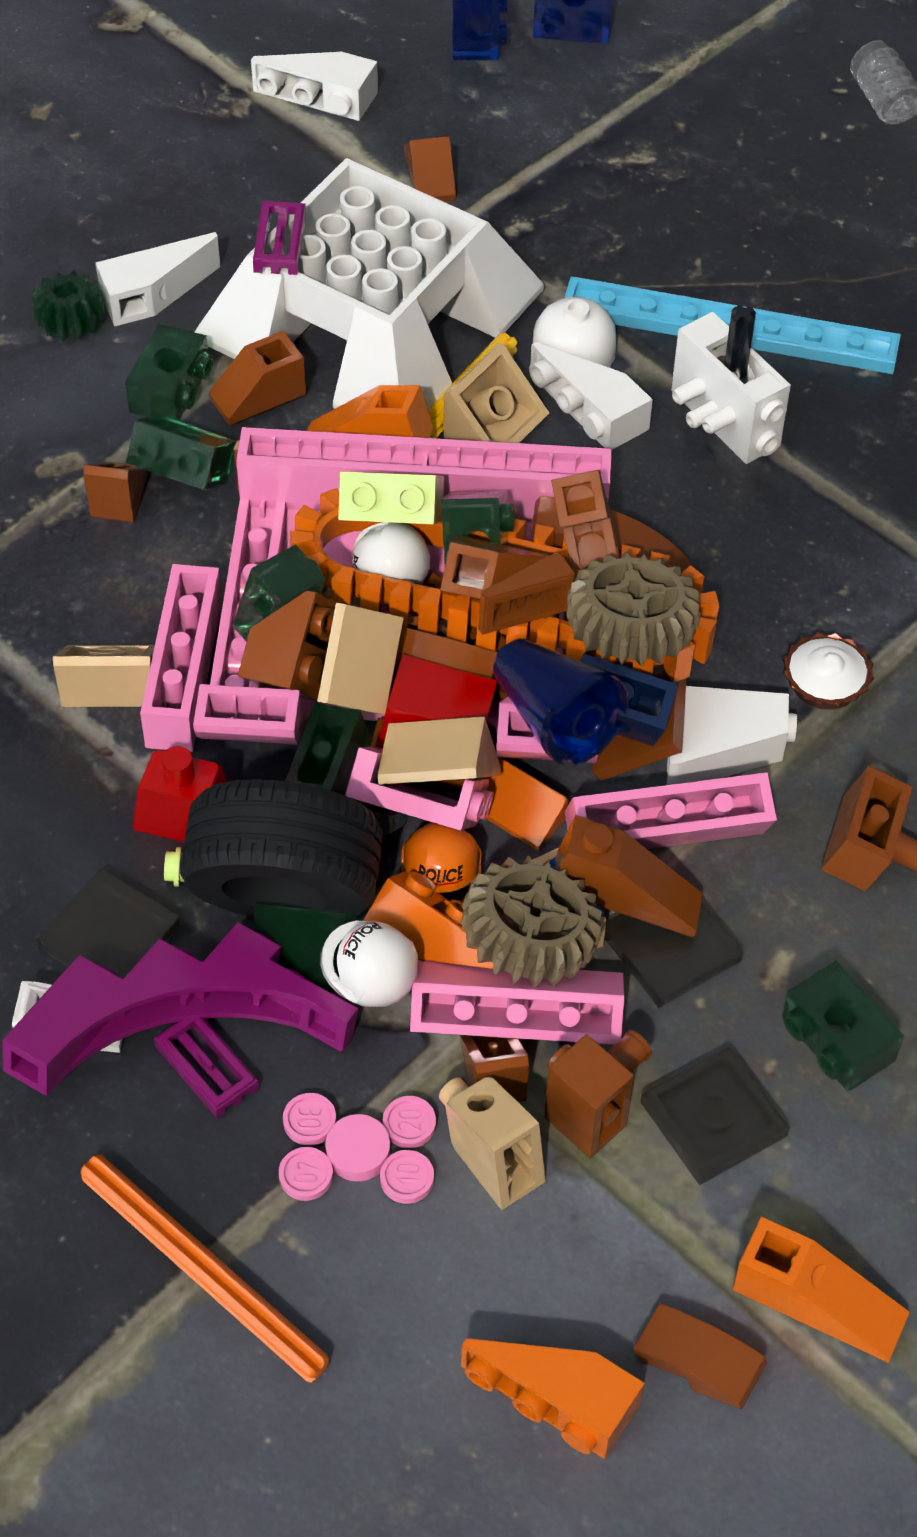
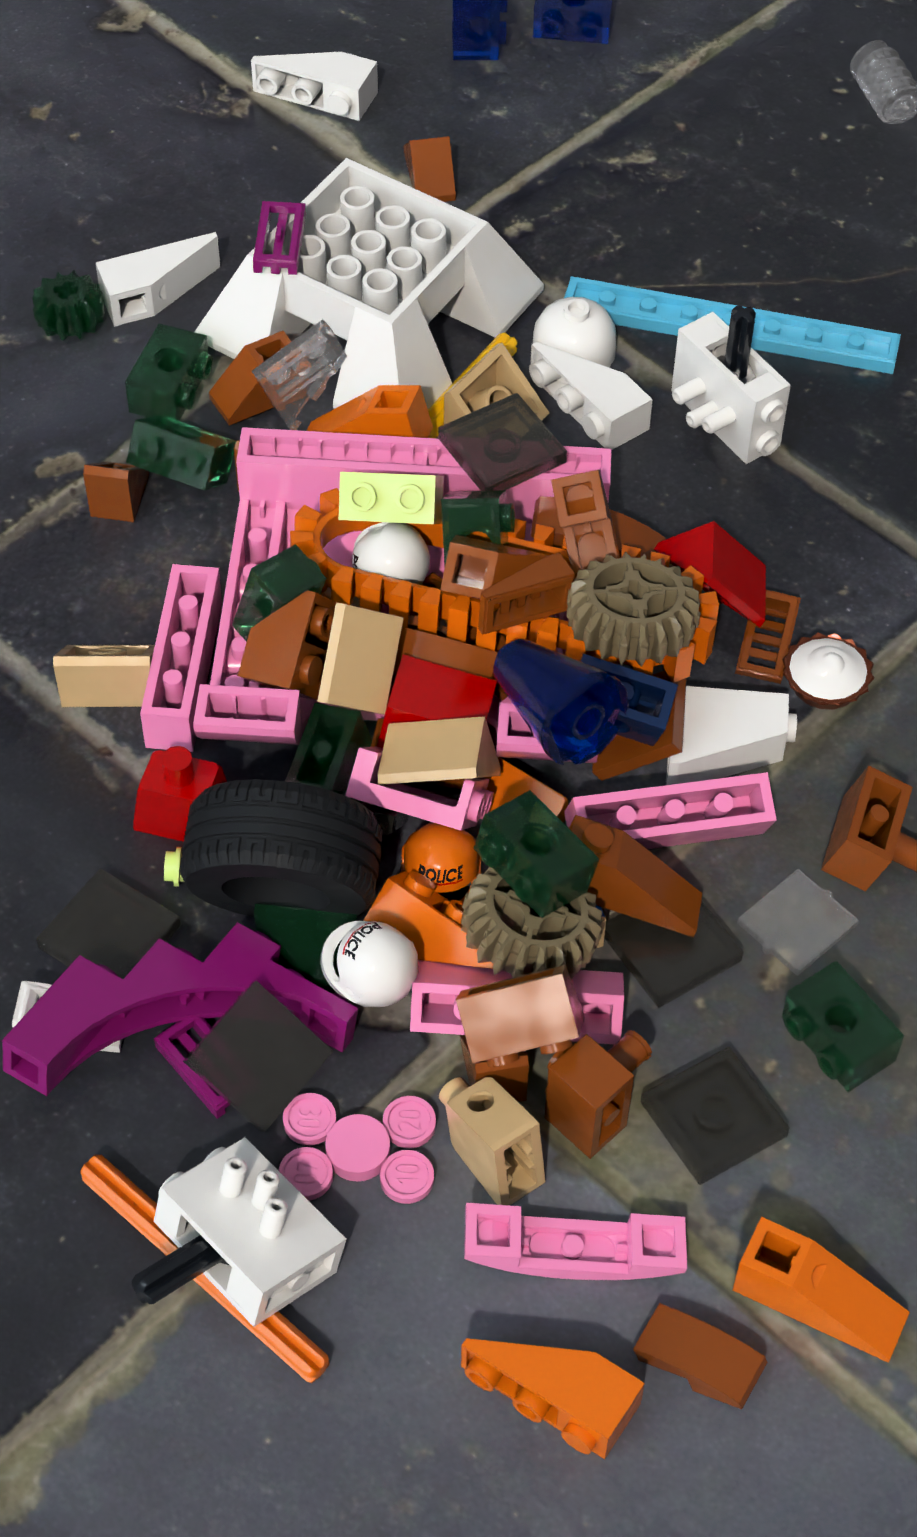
none -> white piece [131,1137,347,1327]
none -> clear smoke tile [183,980,333,1132]
none -> clear wing [251,319,347,430]
none -> clear smoke tile [438,393,567,498]
none -> slope [456,965,585,1067]
none -> bright pink slope [464,1203,687,1280]
none -> clear green brick [473,790,600,918]
none -> red slope [653,521,766,628]
none -> dark orange slope [735,590,801,684]
none -> clear piece [737,869,859,976]

